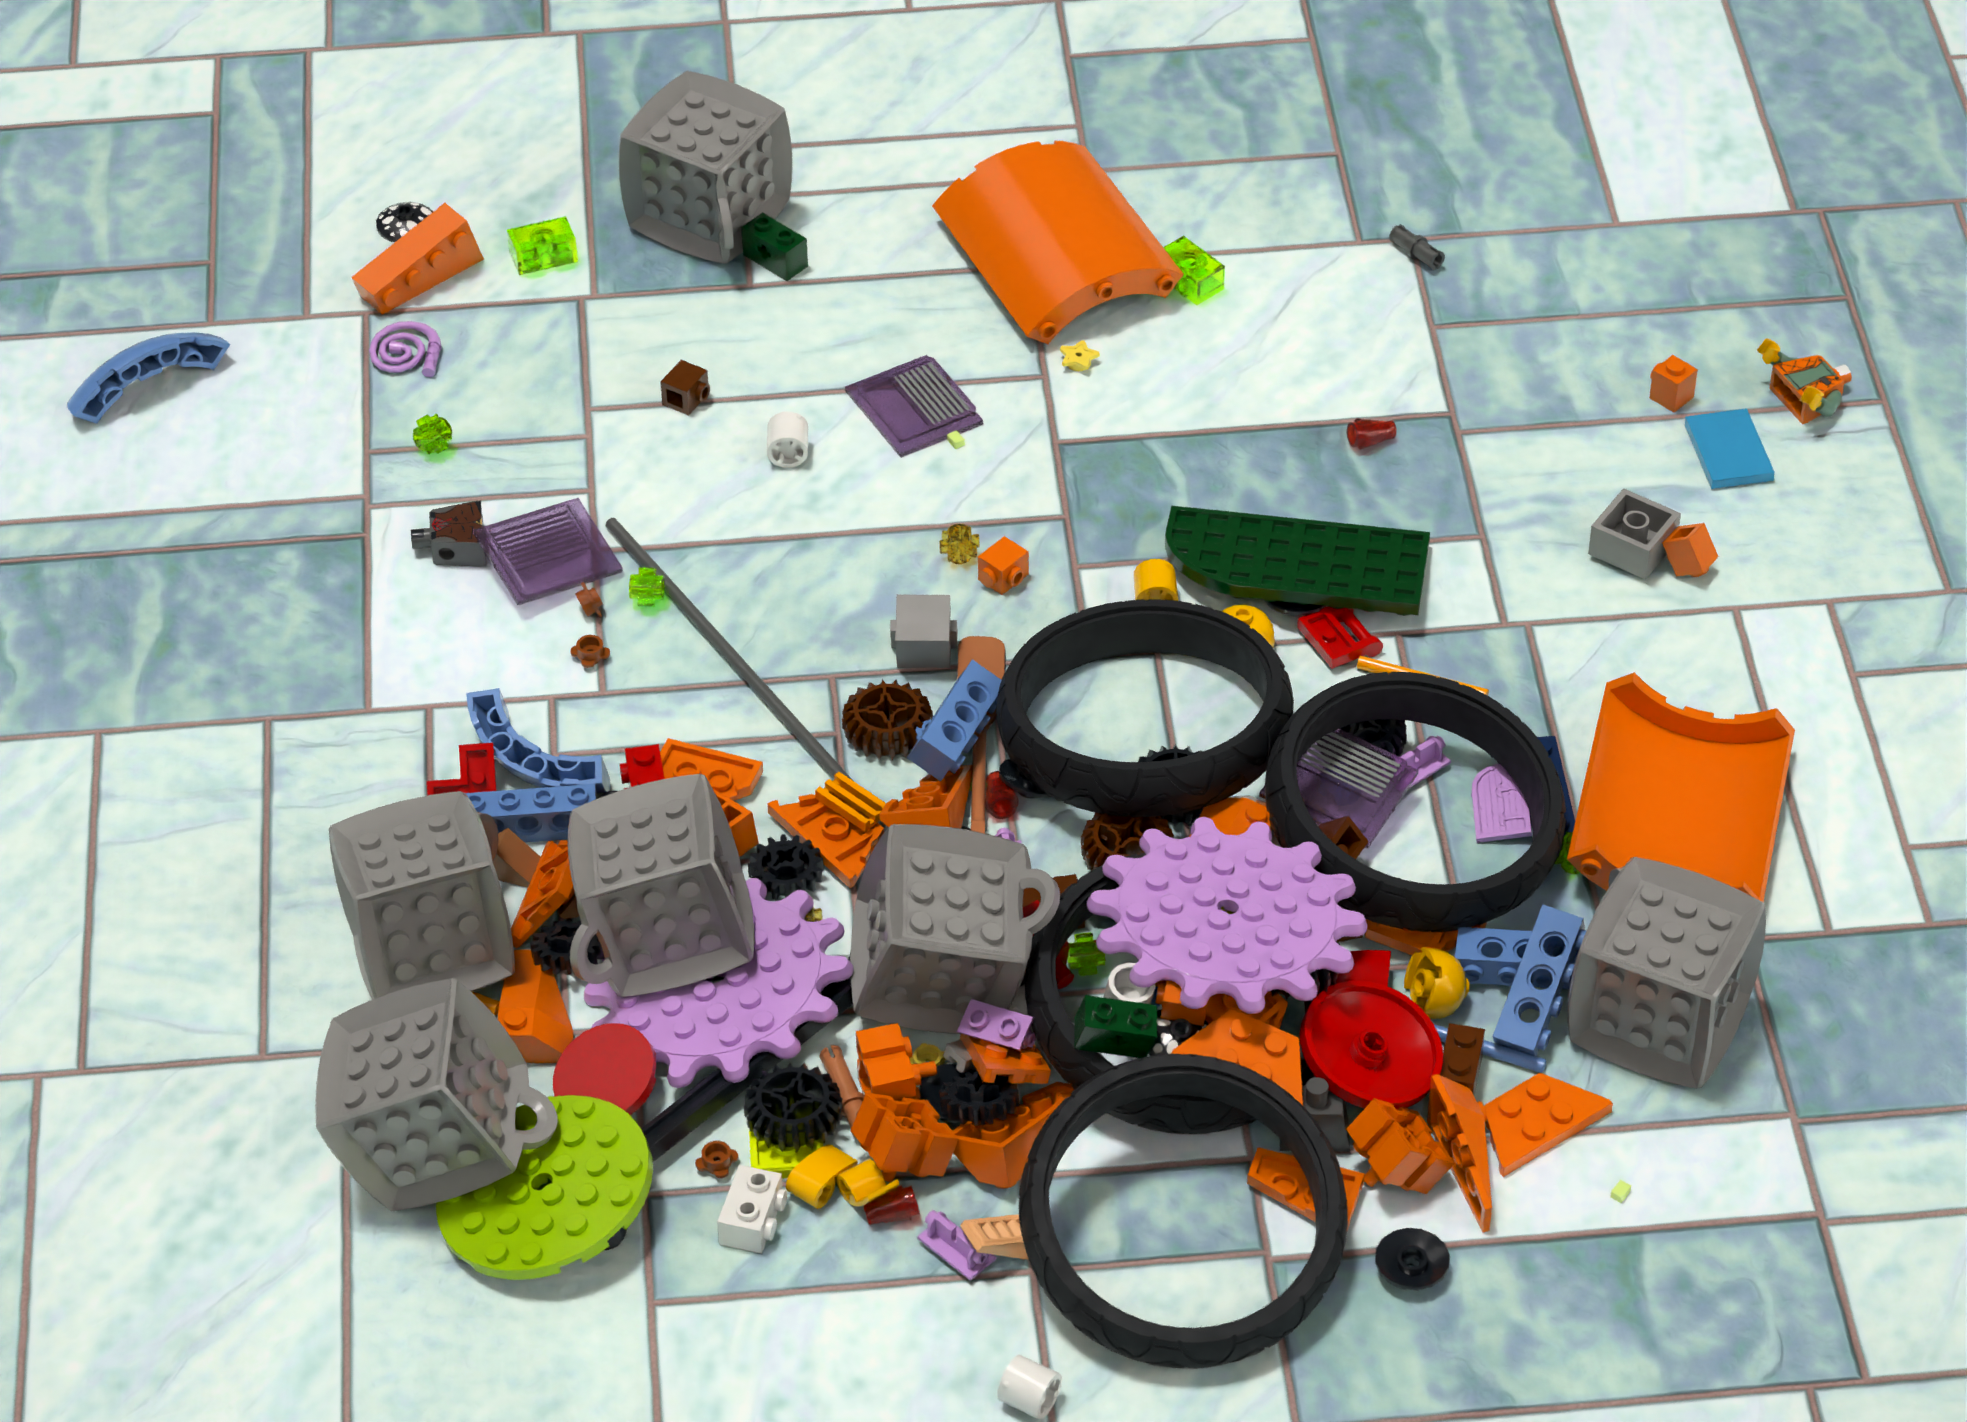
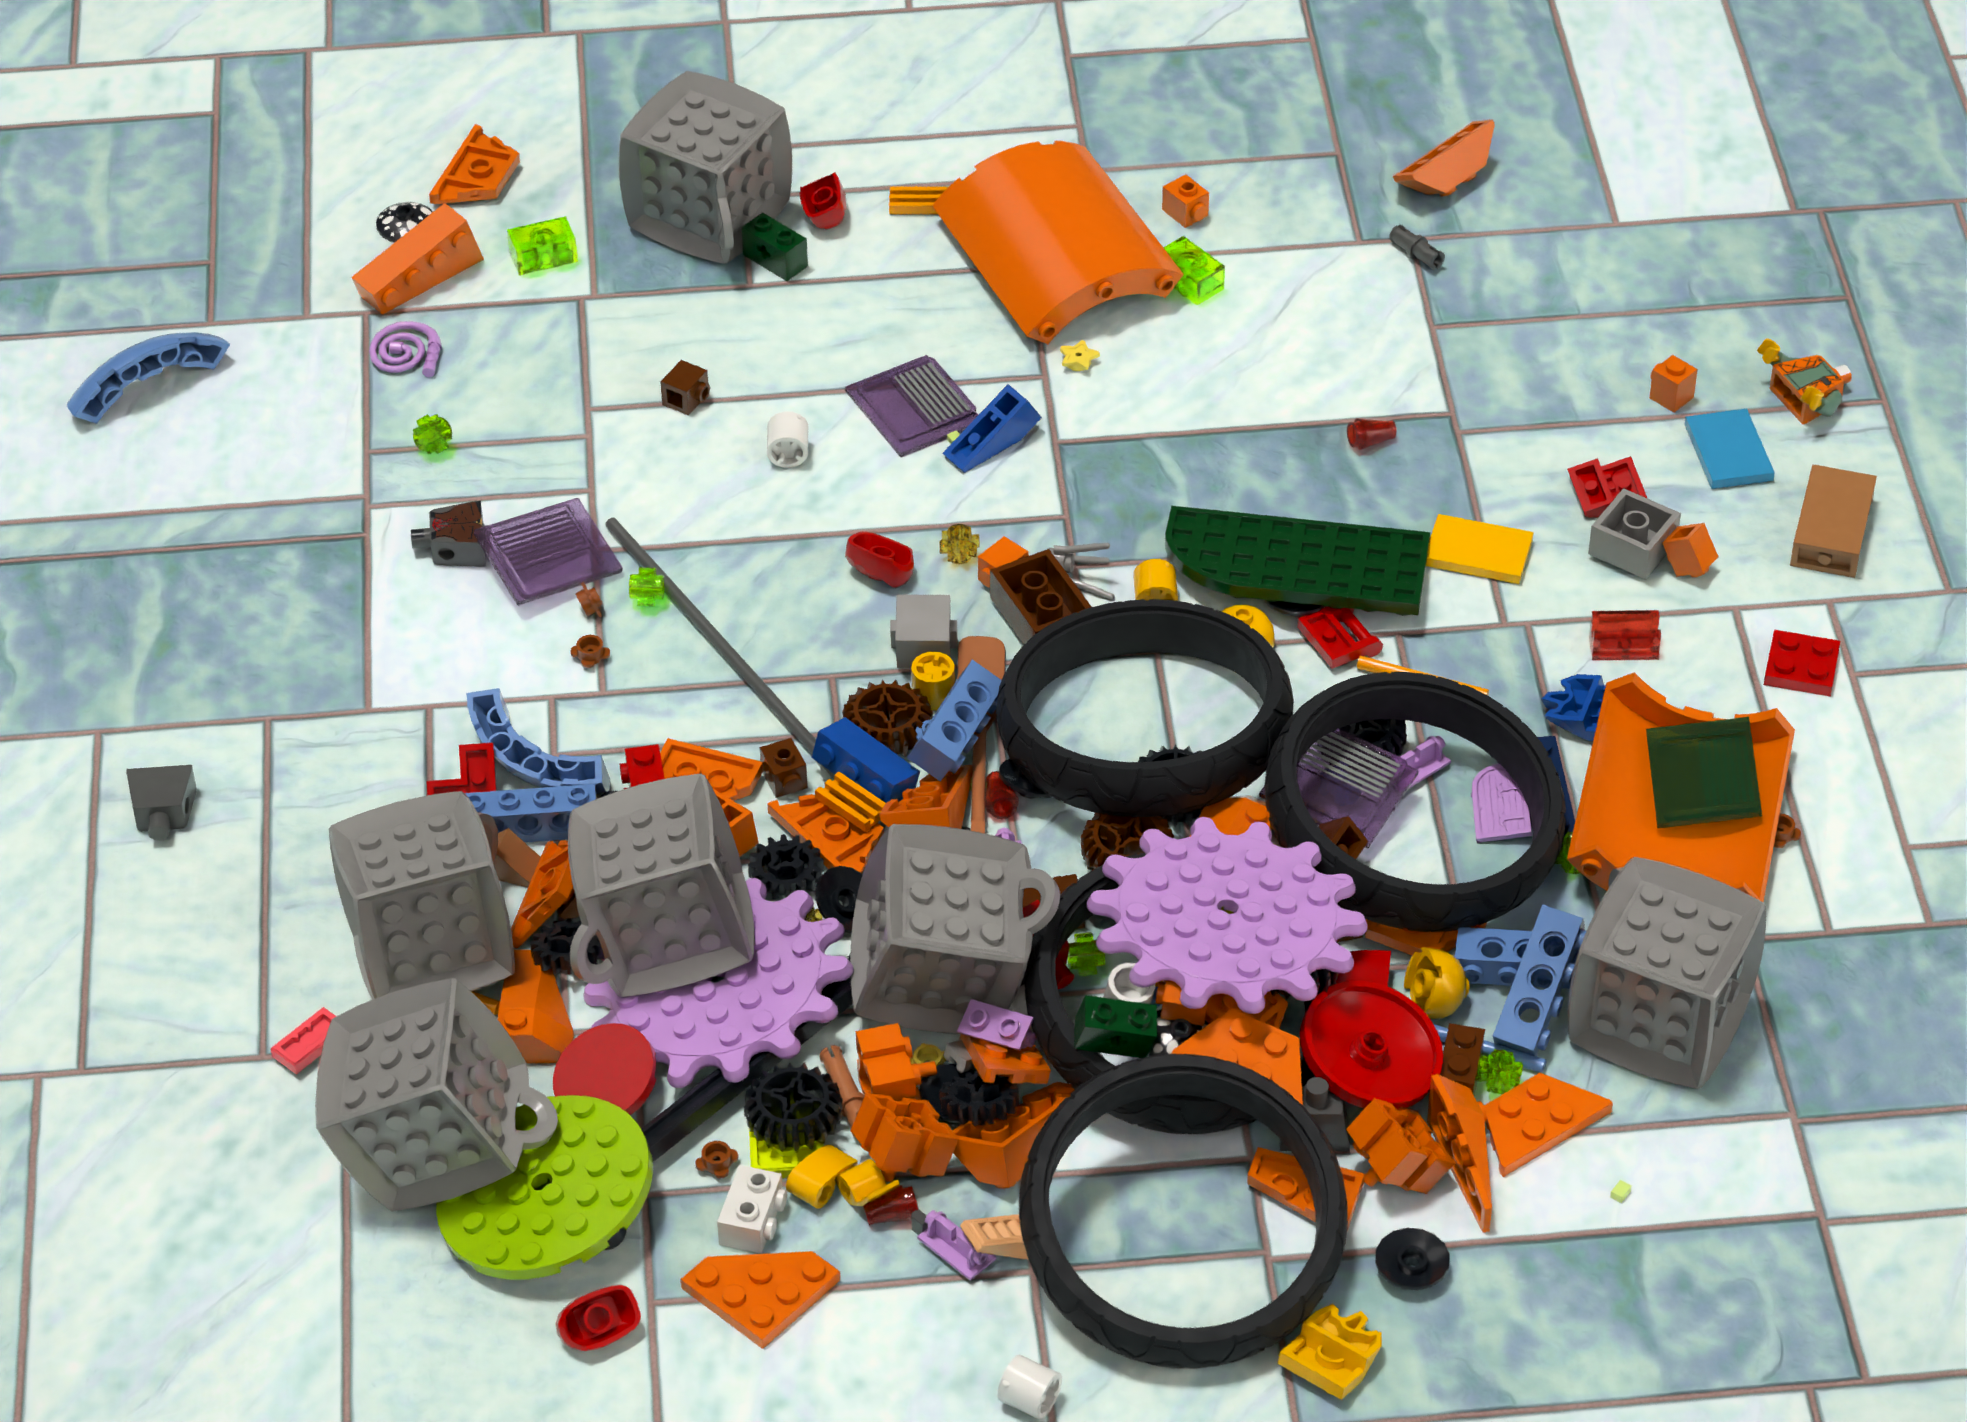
none -> dark grey torso [126,765,197,841]
none -> coral plate [270,1007,336,1075]
none -> orange wing [429,124,520,204]
none -> red piece [556,1285,641,1351]
none -> orange plate [680,1251,841,1349]
none -> reddish brown brick [759,738,808,798]
none -> red piece [800,172,846,229]
none -> blue brick [811,717,920,803]
none -> black dish [815,866,863,933]
none -> red piece [845,532,914,588]
none -> light orange tile [889,187,948,214]
none -> yellow piece [911,651,955,711]
none -> dark grey piece [911,1210,928,1235]
none -> blue slope [943,384,1042,473]
none -> reddish brown brick [990,549,1092,644]
none -> light grey plant [1047,543,1115,600]
none -> orange brick [1162,174,1209,228]
none -> yellow plate [1277,1303,1382,1400]
none -> orange wedge [1393,119,1495,197]
none -> yellow tile [1426,514,1534,584]
none -> clear neon green gear [1477,1049,1523,1094]
none -> blue plate [1541,674,1606,741]
none -> red slope [1567,456,1648,517]
none -> clear red hinge [1589,610,1661,660]
none -> clear green piece [1646,717,1762,828]
none -> red plate [1763,629,1841,697]
none -> dark orange plate [1774,813,1801,848]
none -> medium nougat panel [1790,464,1877,578]

